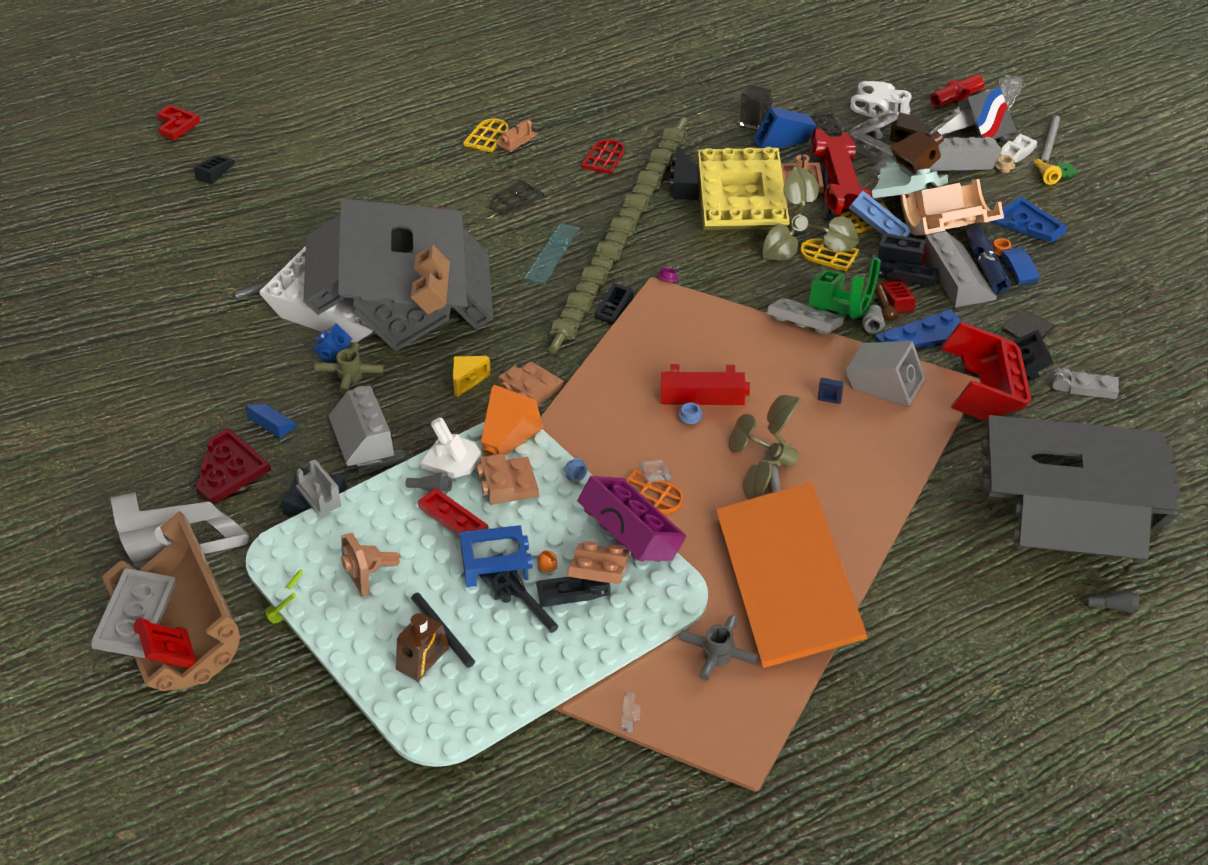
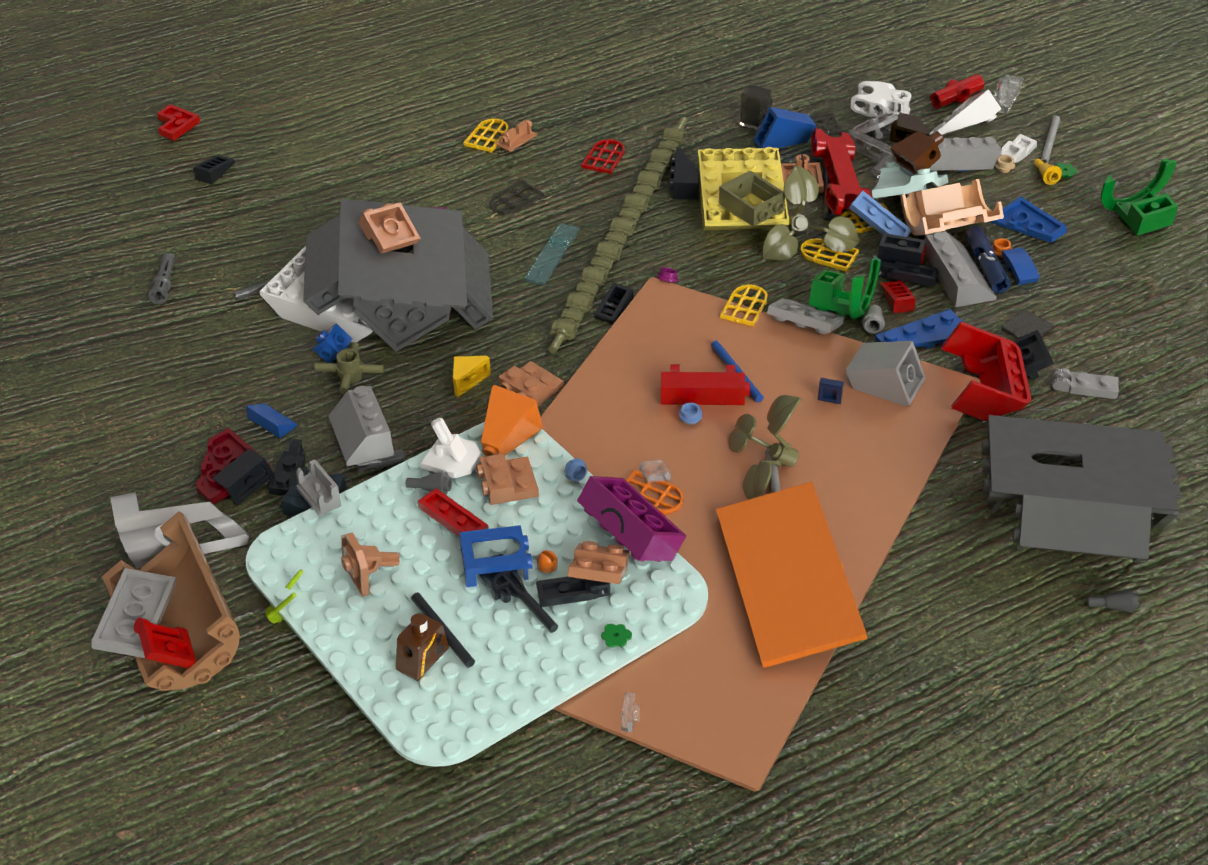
medium nougat arch [411,245,450,315] -> none
dark grey bar [679,615,758,680] -> none
reddish brown bar [875,285,899,321] -> none
panel [958,87,1016,143] -> none
none -> dark grey pin [148,253,176,304]
none -> black panel [213,449,274,505]
none -> black hinge [268,439,306,495]
none -> nougat plate [358,202,421,254]
none -> green plant [601,624,632,648]
none -> blue bar [711,340,763,402]
none -> olive window [719,170,785,227]
none -> yellow window [720,284,768,327]
none -> green piece [1100,159,1179,236]

